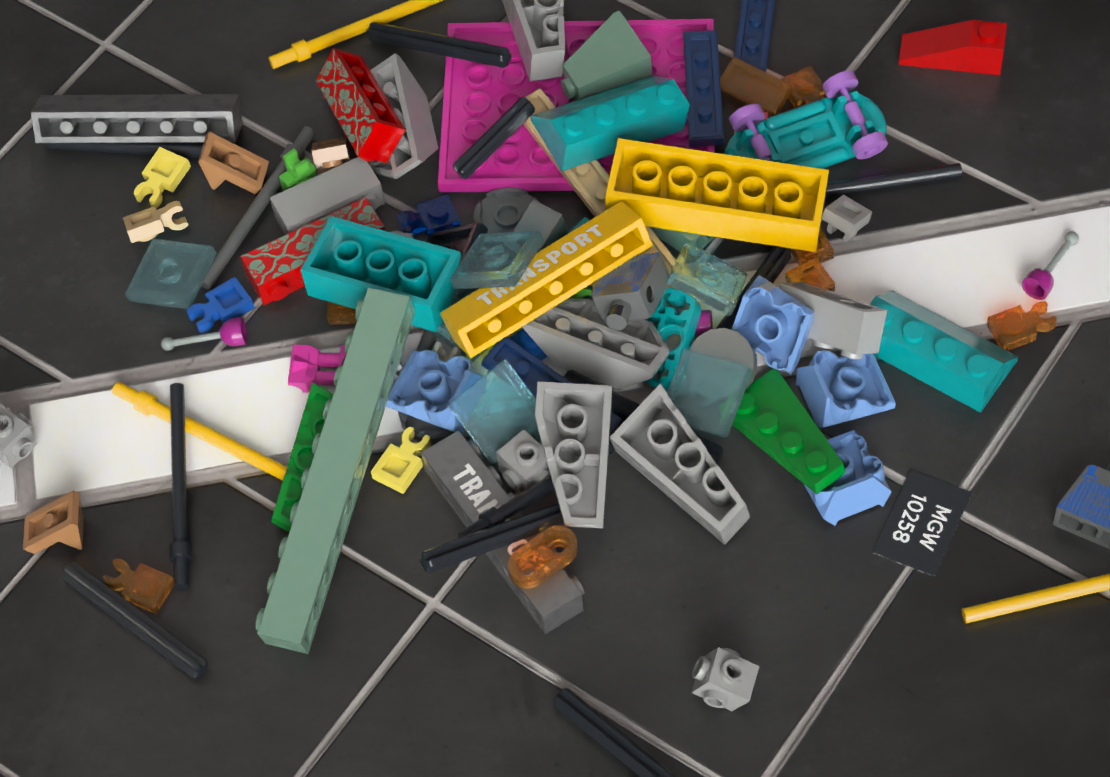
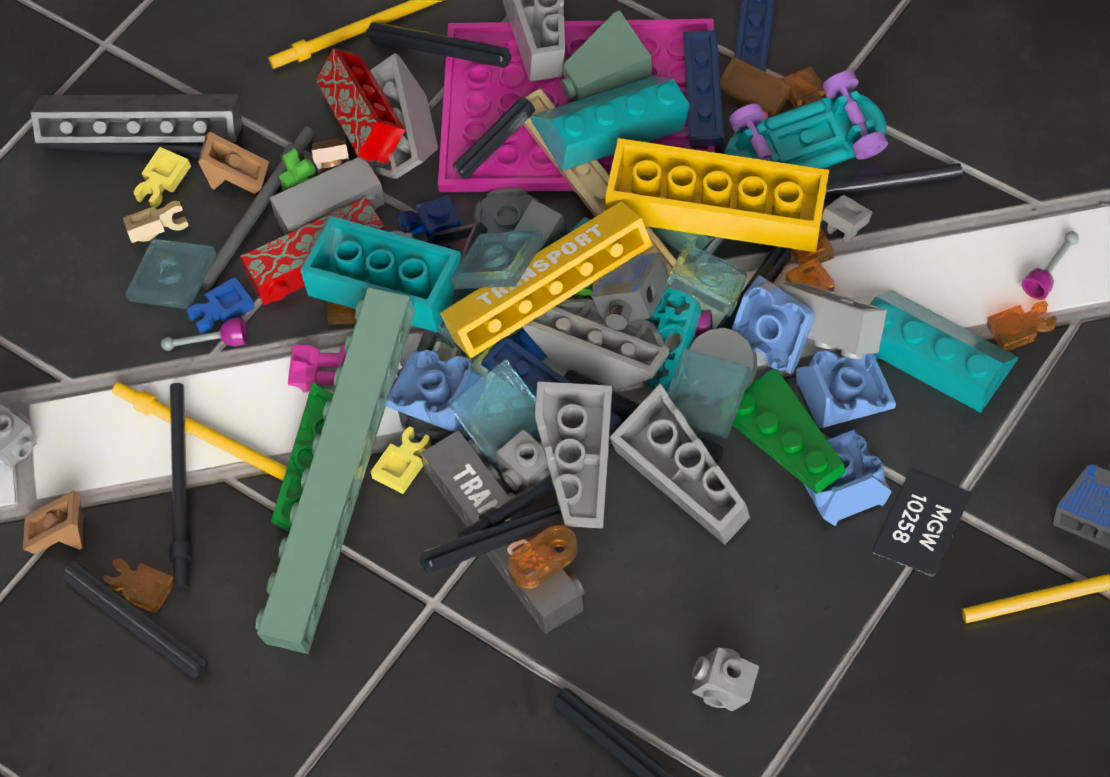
red slope [899,20,1007,75] -> none

